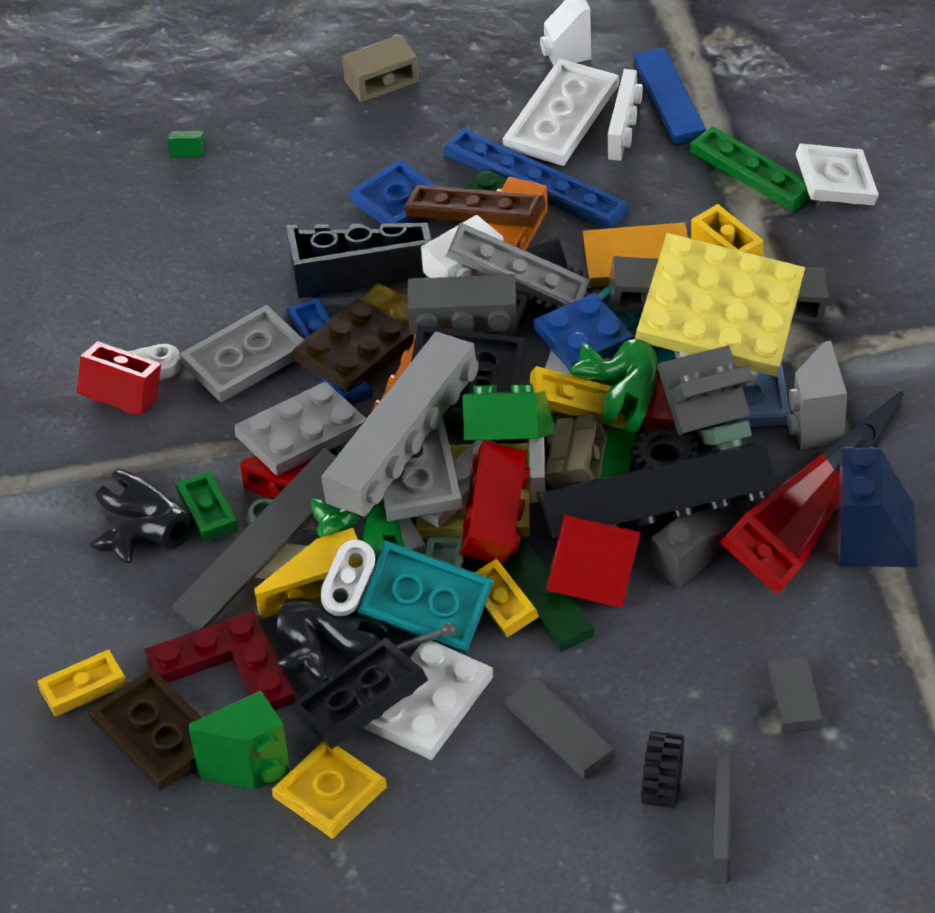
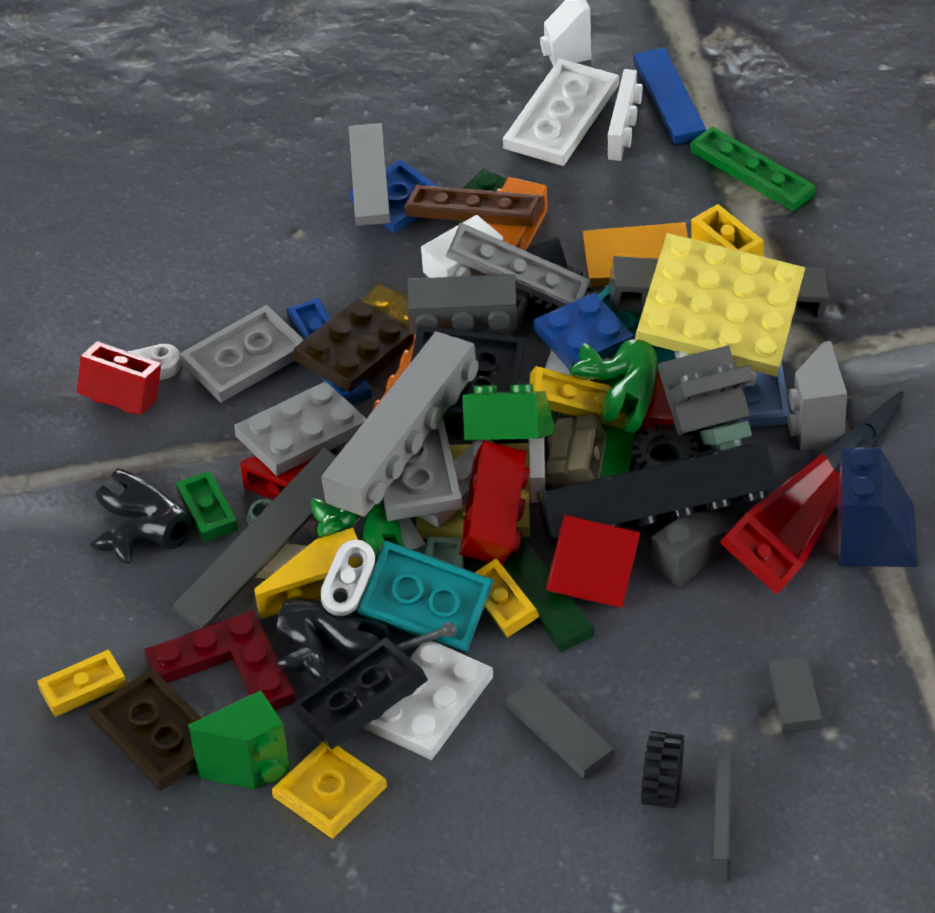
green slope [167,130,205,157] -> none
black wedge [286,223,432,299] -> none
dark tan brick [342,35,419,103] -> none
blue tile [444,128,628,229] -> none
white plate [796,143,879,205] -> none
none -> light grey tile [349,123,390,226]

